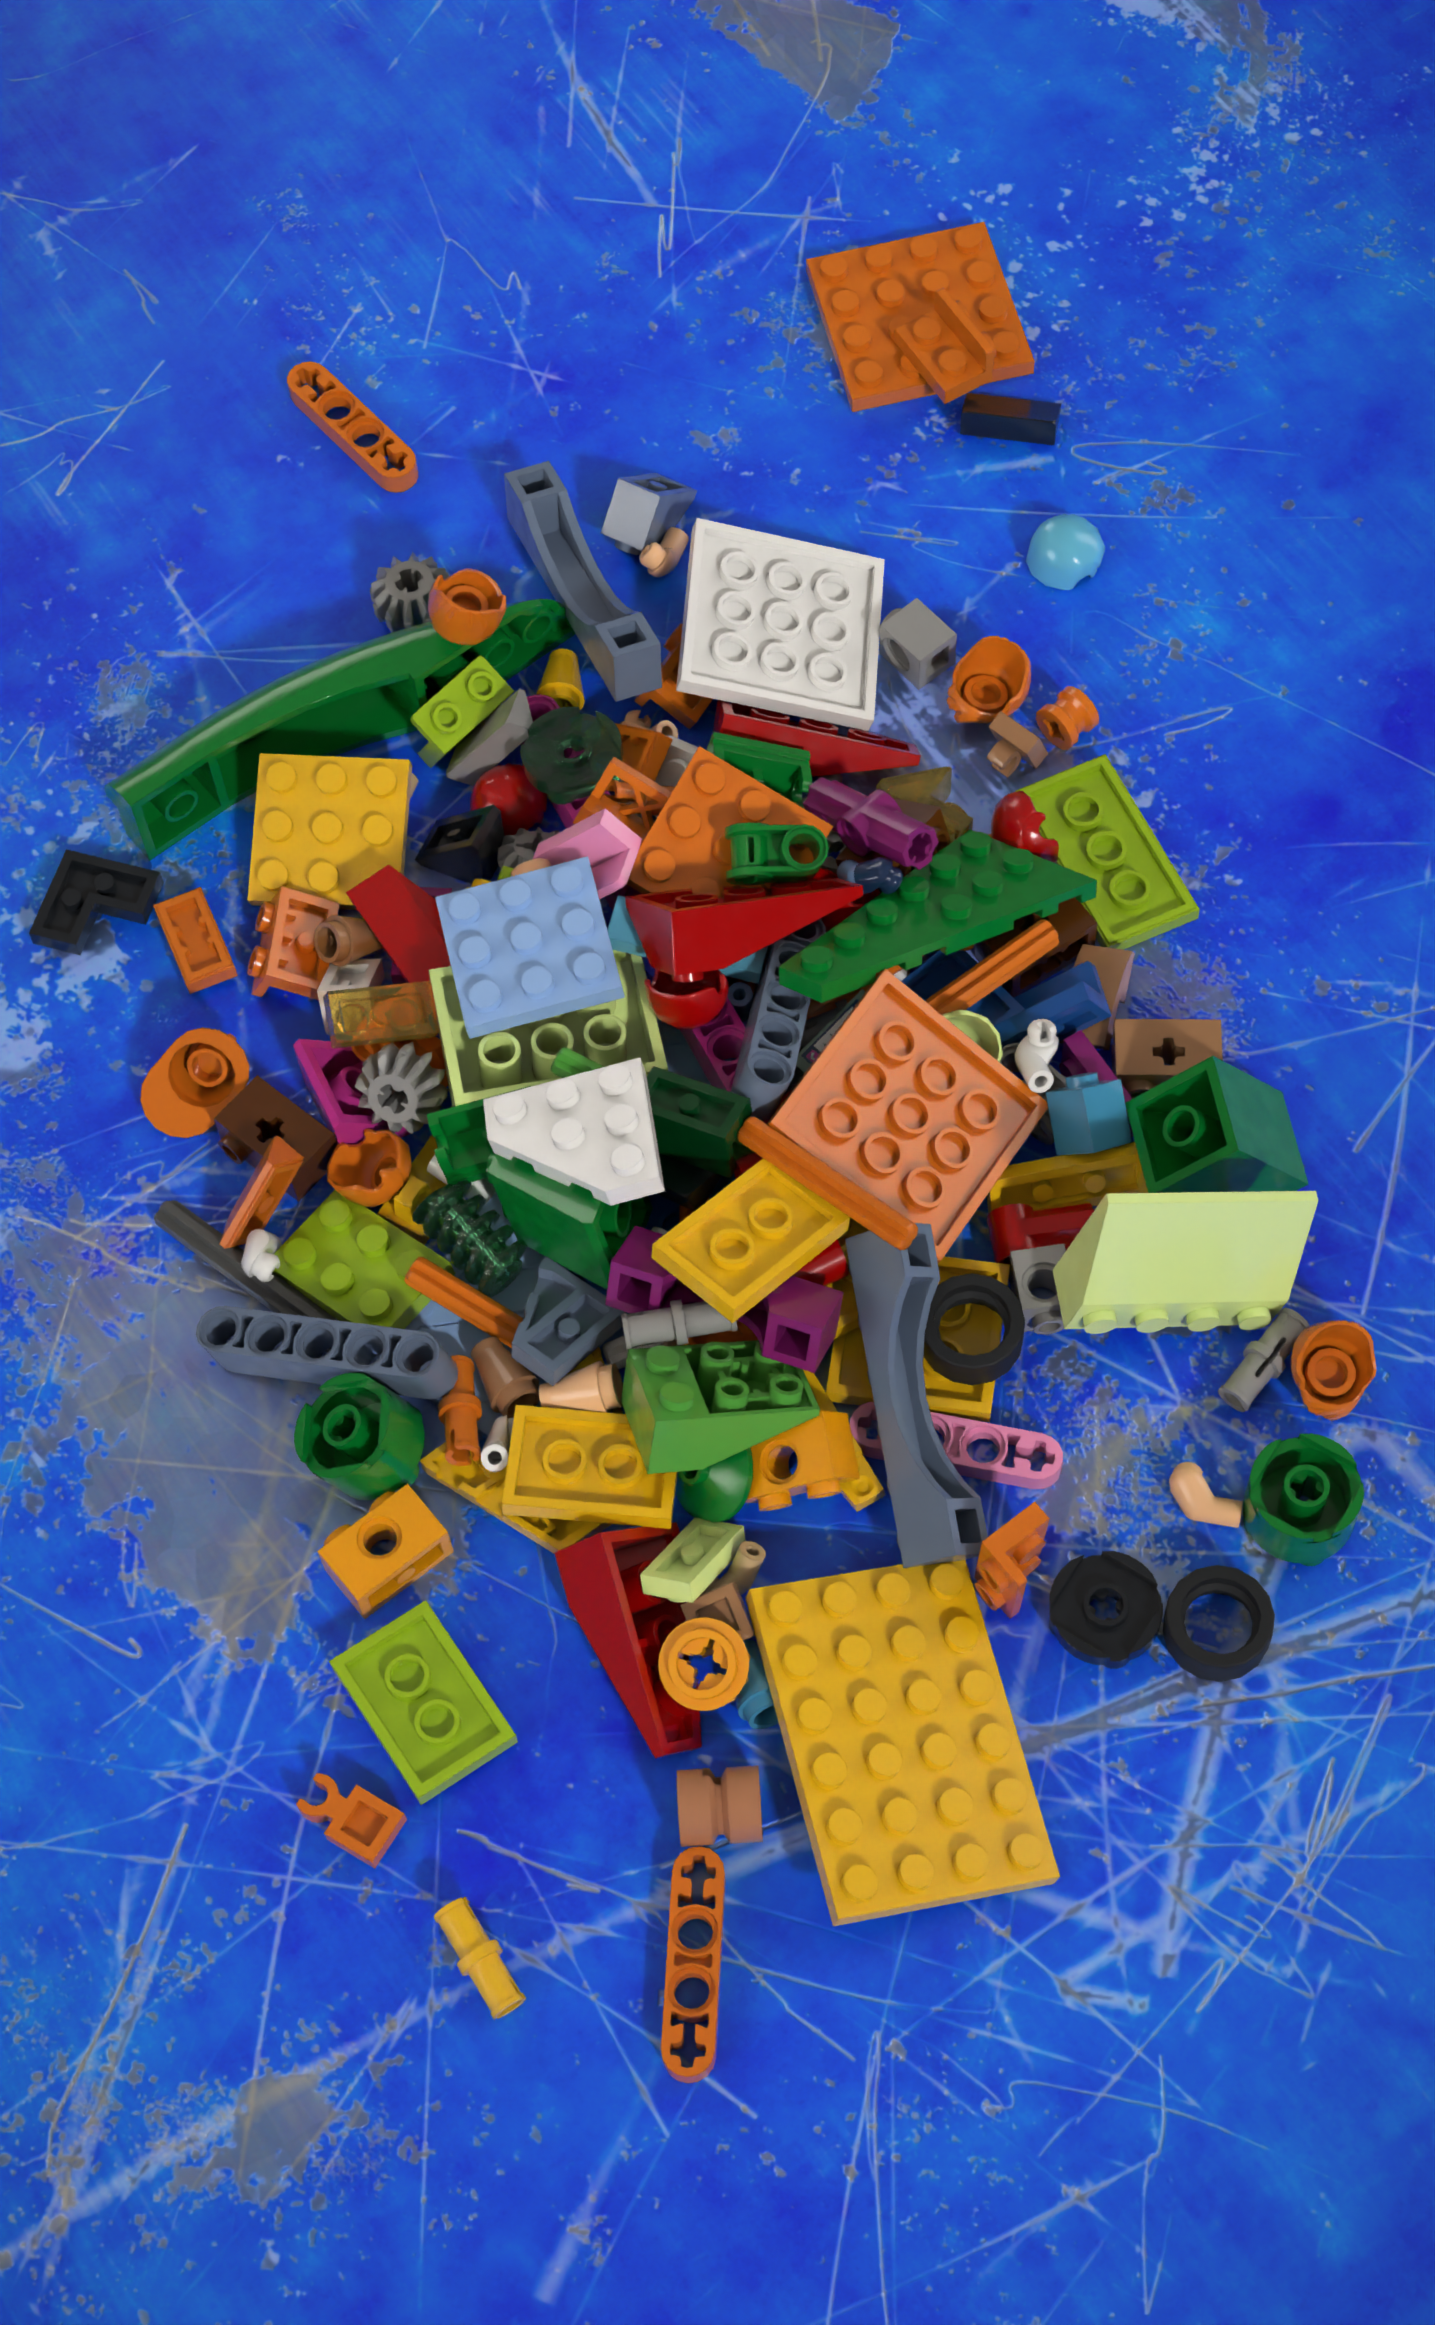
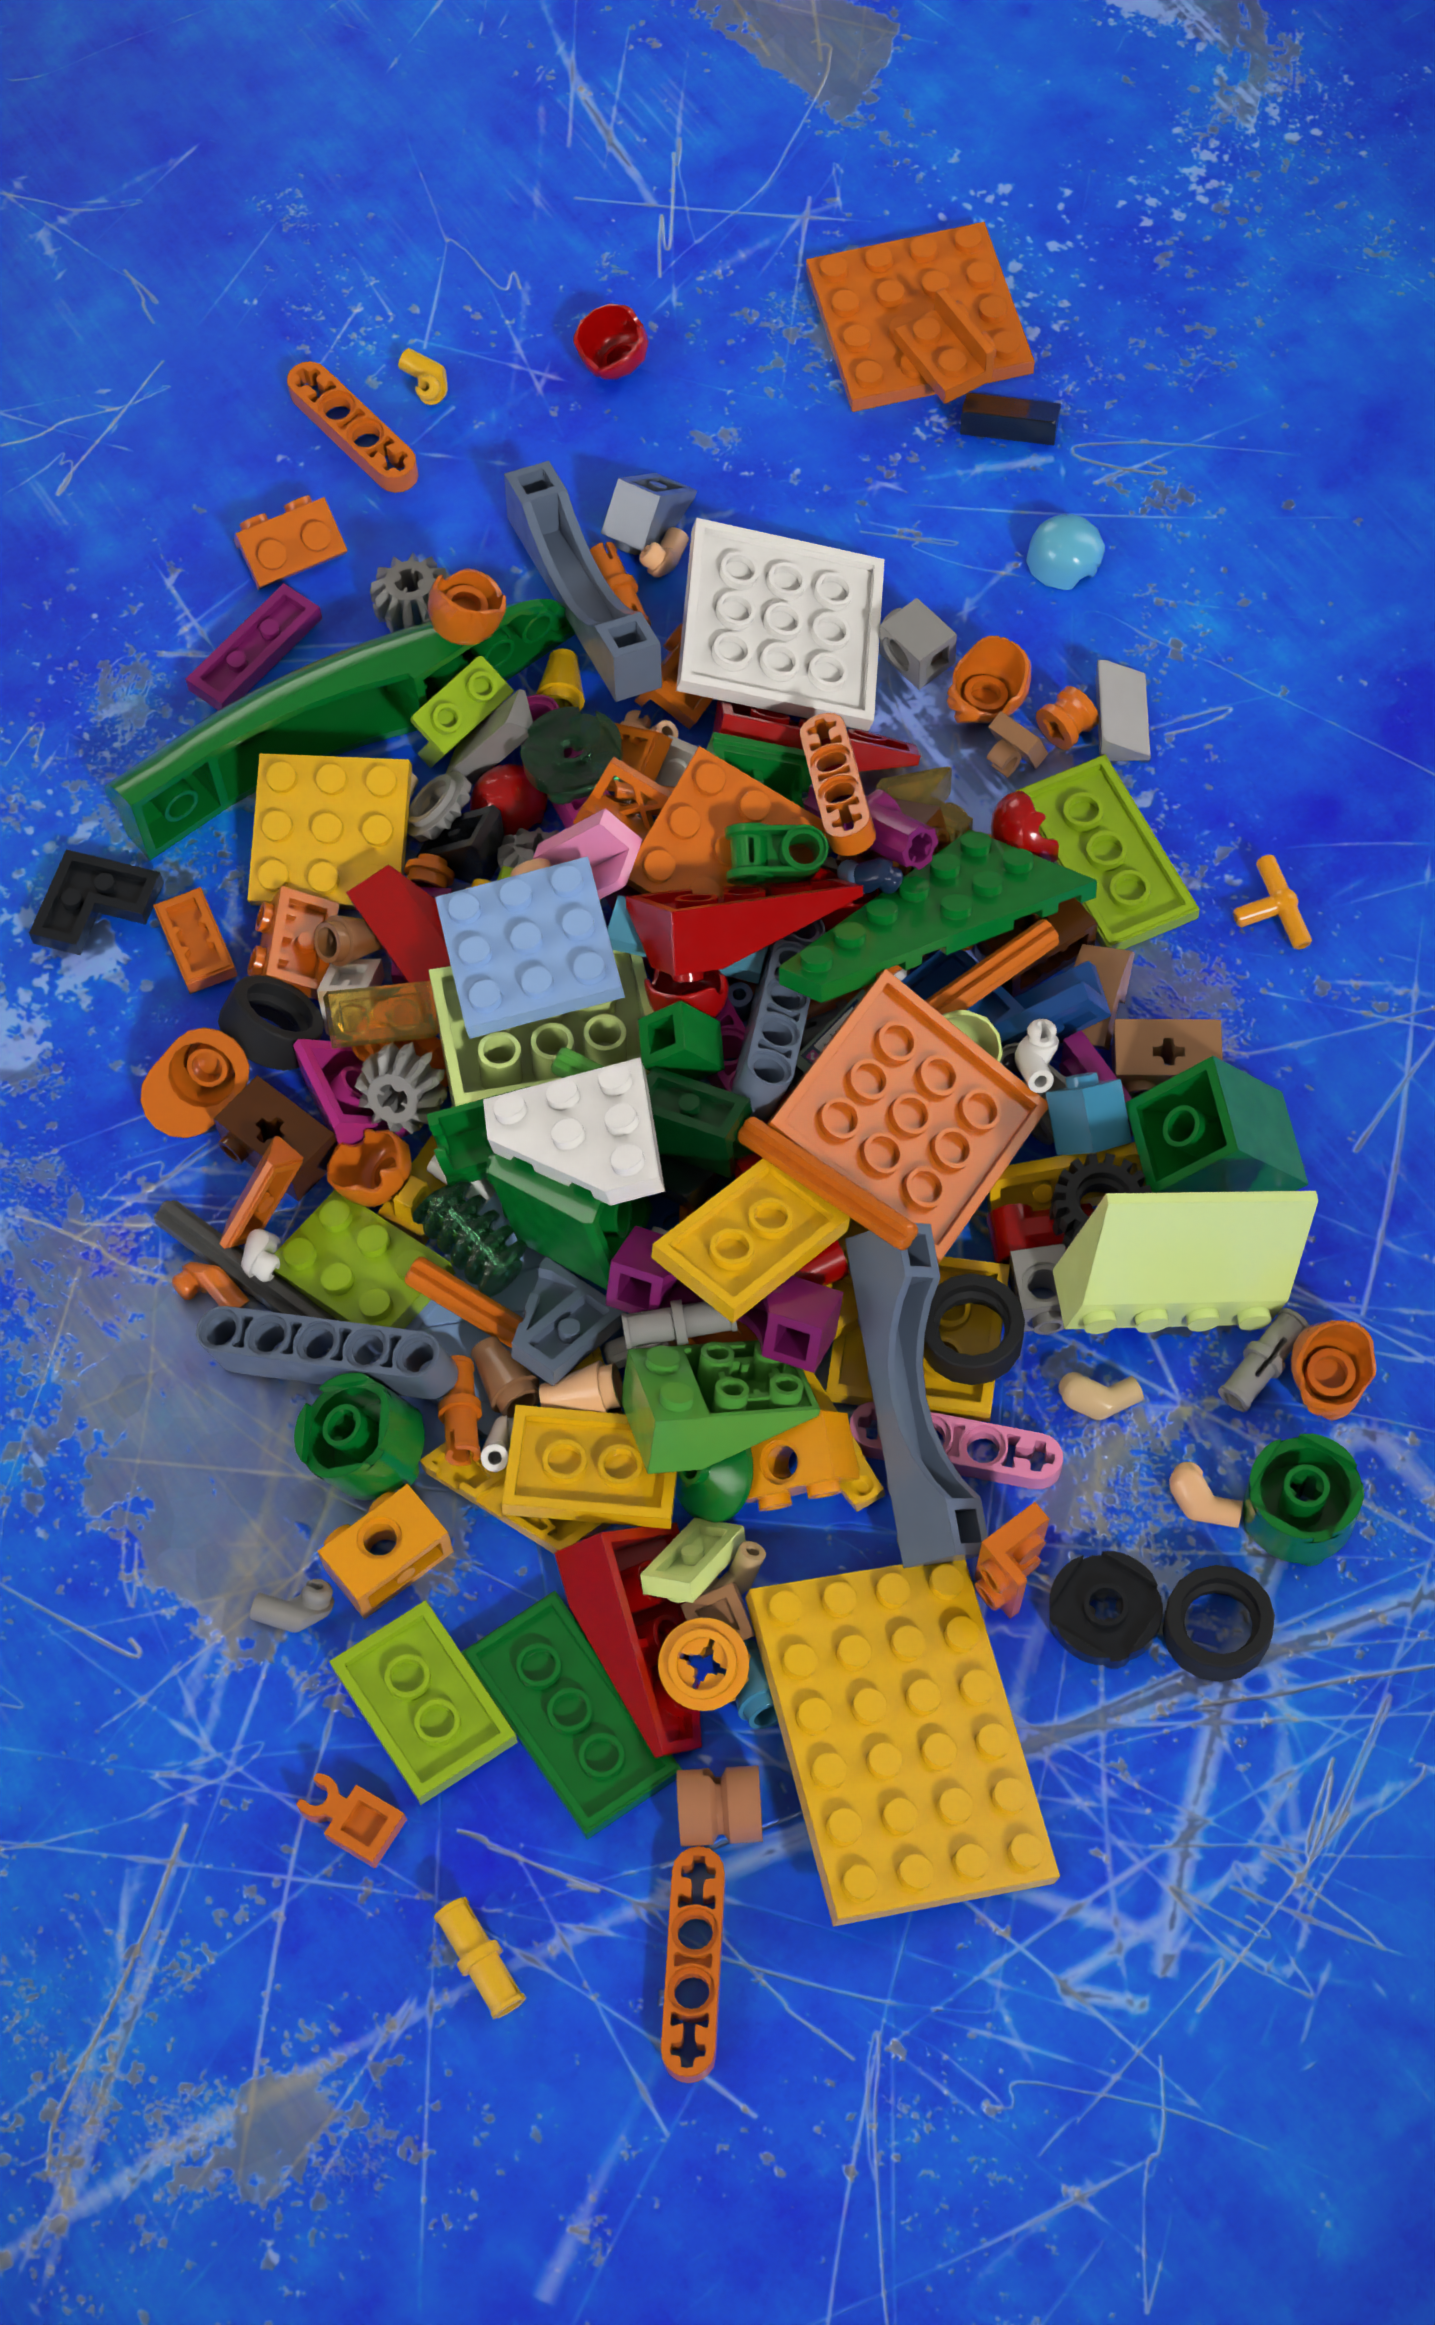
none -> orange arm [172,1262,250,1308]
none -> magenta plate [185,583,322,711]
none -> black tyre [218,975,324,1071]
none -> orange bracket [233,495,348,590]
none -> light grey arm [250,1579,335,1633]
none -> yellow arm [398,348,448,405]
none -> orange plate [404,854,455,888]
none -> light grey gear [407,771,472,843]
none -> green tile [461,1591,682,1840]
none -> red hair [573,303,649,380]
none -> orange pin [590,542,651,626]
none -> green brick [638,1001,725,1081]
none -> orange beam [800,713,876,856]
none -> black tyre [1049,1153,1152,1249]
none -> tan arm [1058,1372,1144,1420]
none -> light grey slope [1095,660,1151,761]
none -> light orange piece [1233,854,1312,950]

